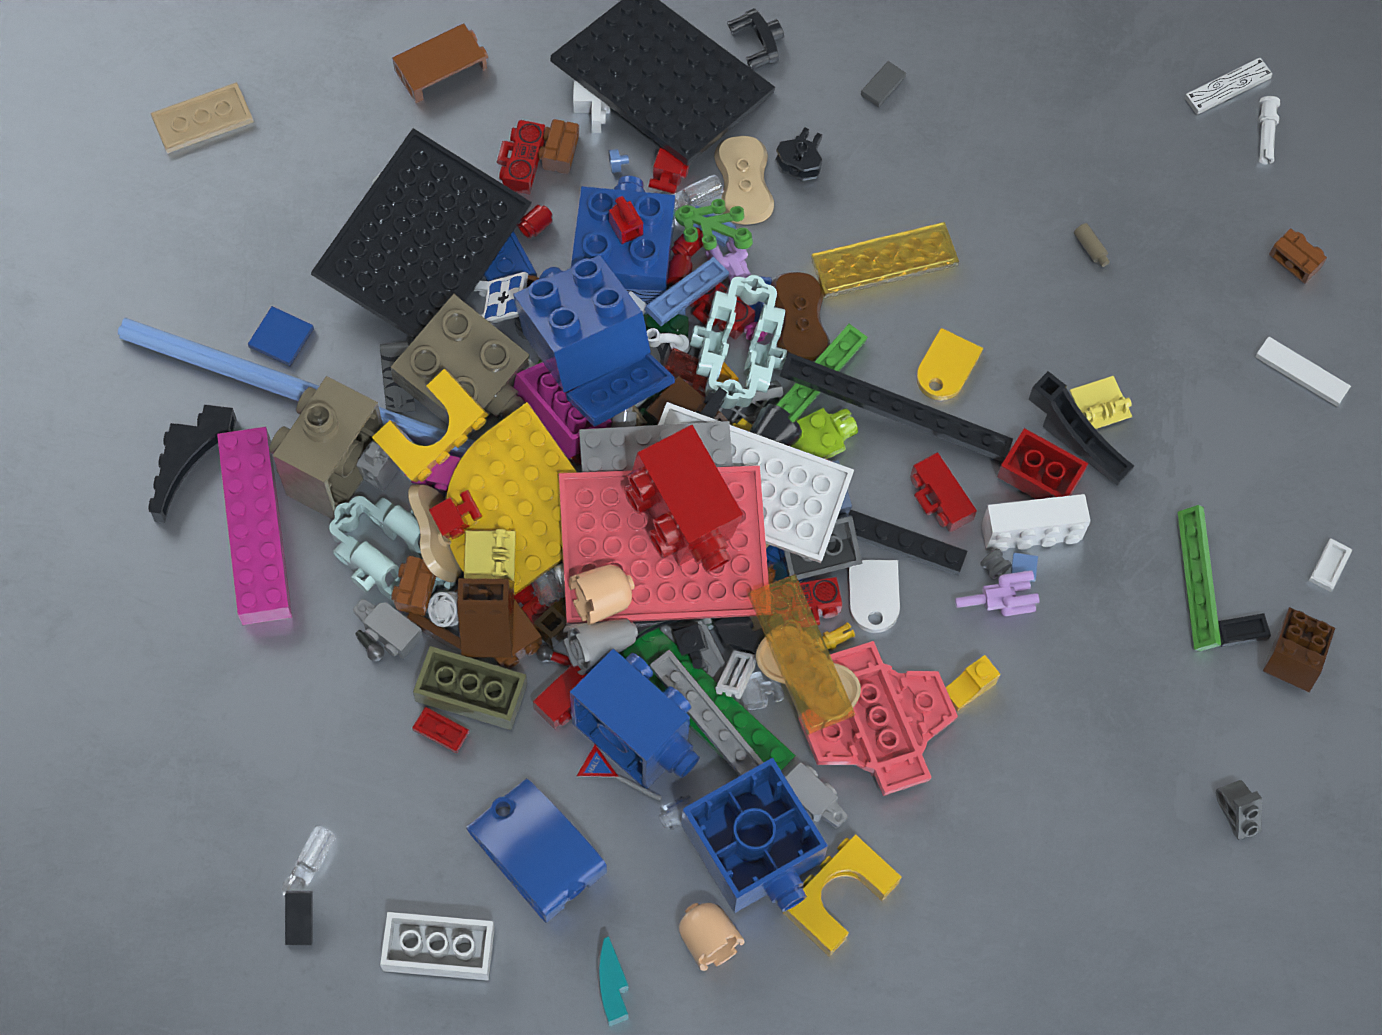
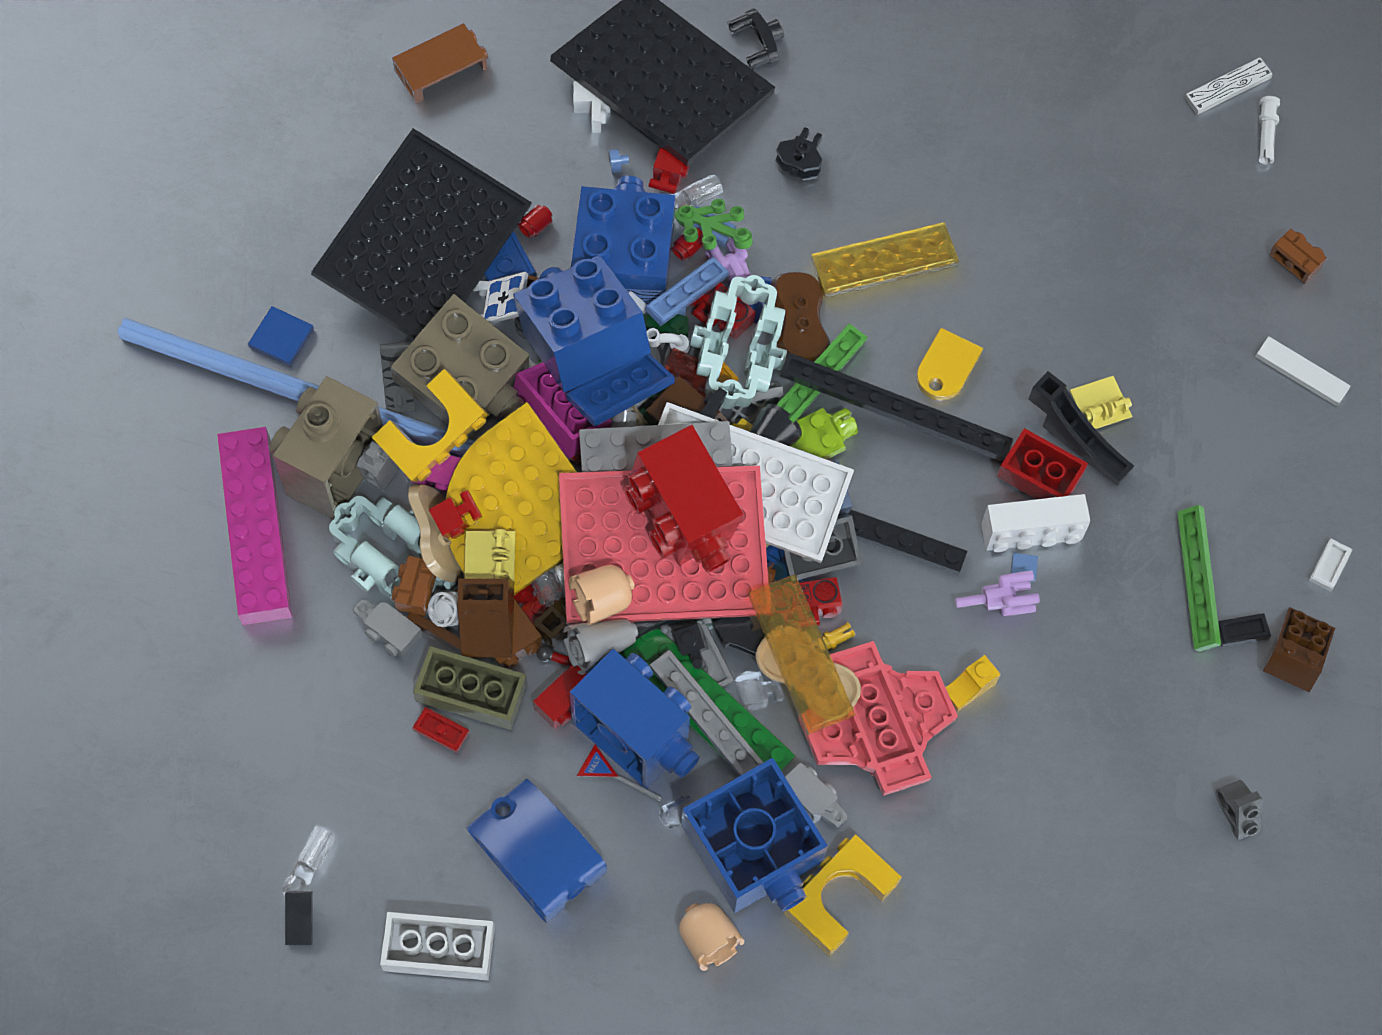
black arch [148,405,236,523] -> none
tan tile [151,82,254,153] -> none
piece [355,630,384,661] -> none
red piece [496,120,546,195] -> none
dark orange brick [539,119,580,174] -> none
teal slope [599,936,629,1027] -> none
red brick [609,196,643,244] -> none
red brick [667,254,693,287] -> none
tan plate [714,136,774,225] -> none
white tile [716,650,757,699] -> none
dark pink plate [744,322,768,342] -> none
white tile [848,560,900,633] -> none
dark grey tile [861,61,906,107] -> none
red piece [910,452,977,532] -> none
dark grey wheel [980,549,1012,580] -> none
dark tan cylinder [1074,223,1110,267] -> none

